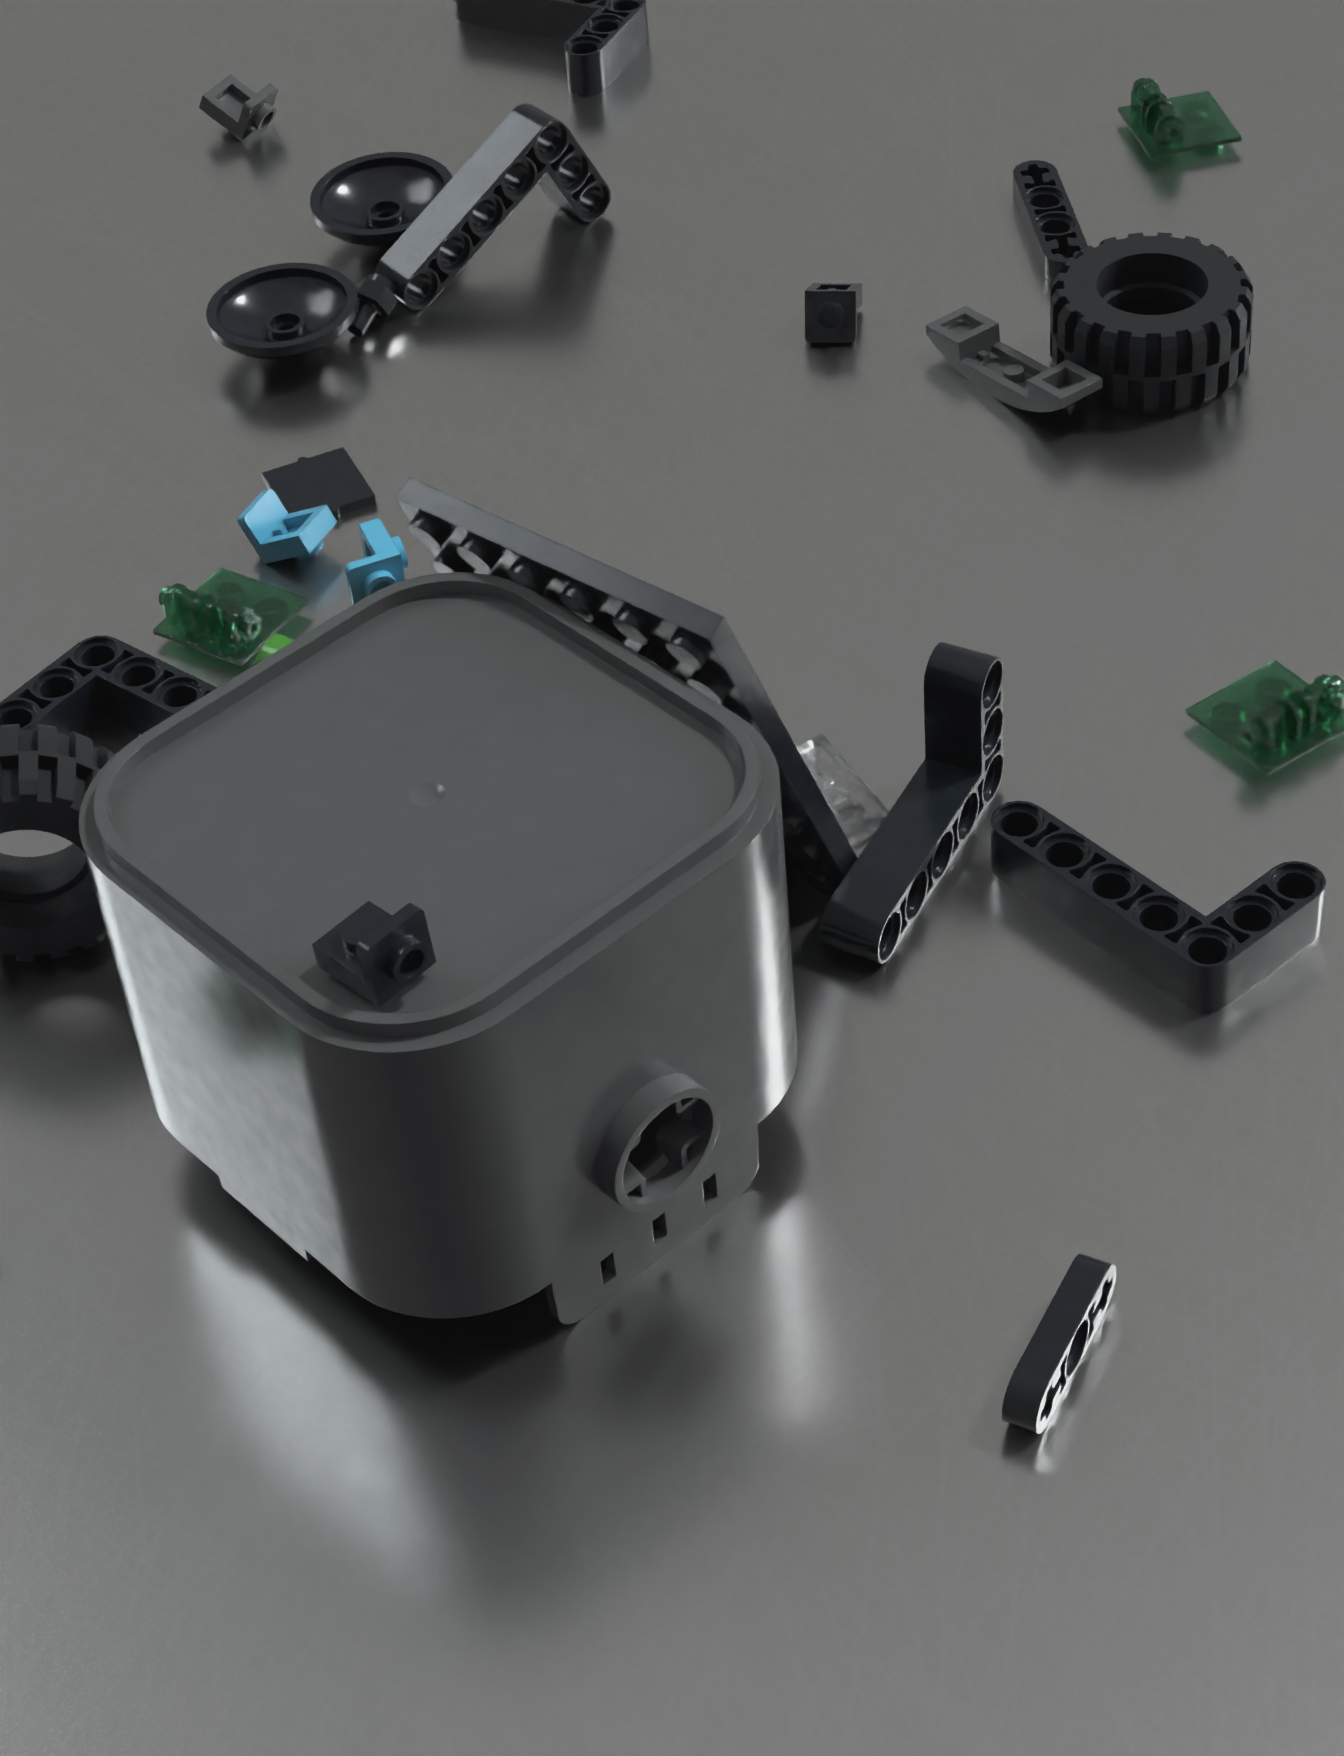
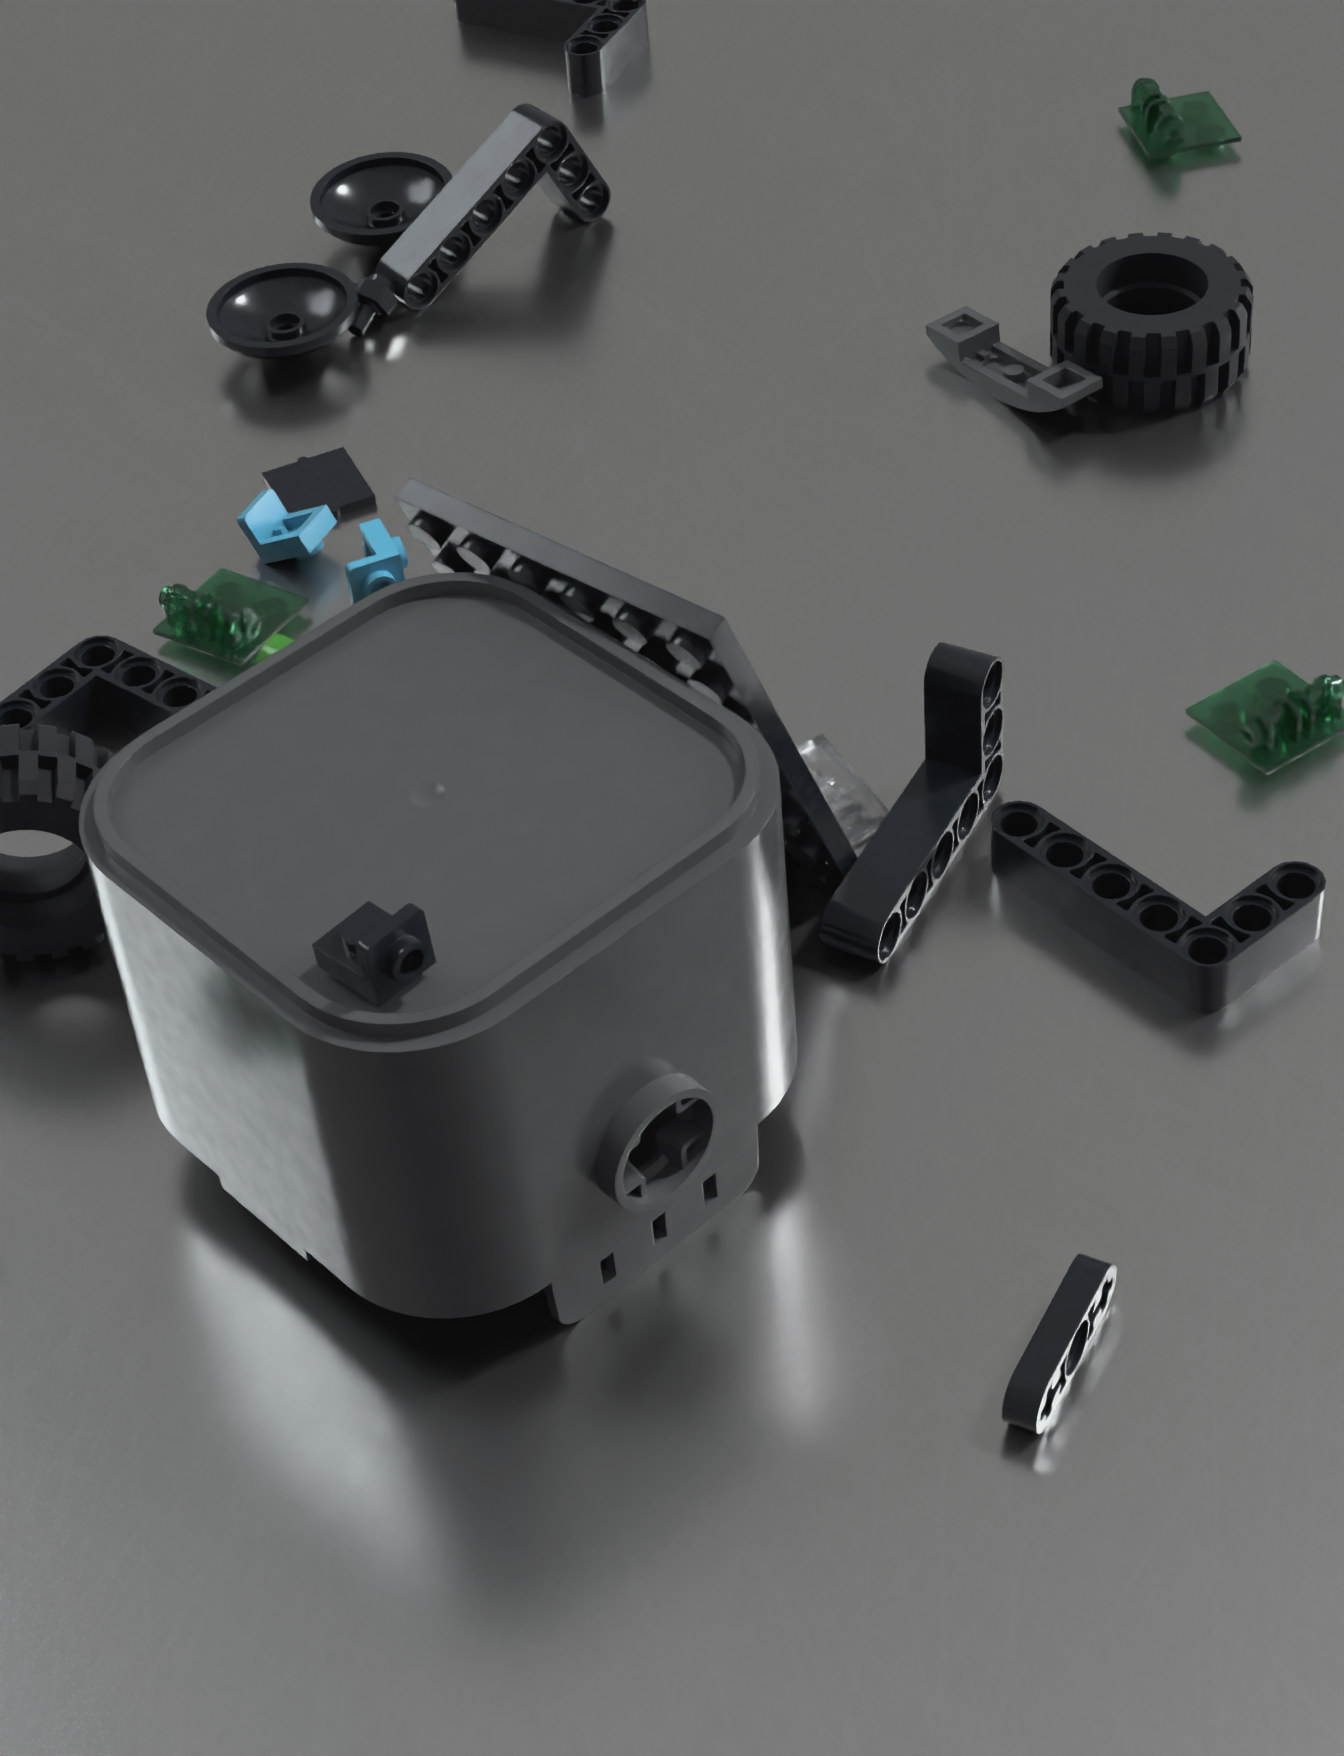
dark grey bracket [199,74,278,141] -> none
black bracket [805,283,862,343] -> none
black beam [1013,160,1088,282] -> none

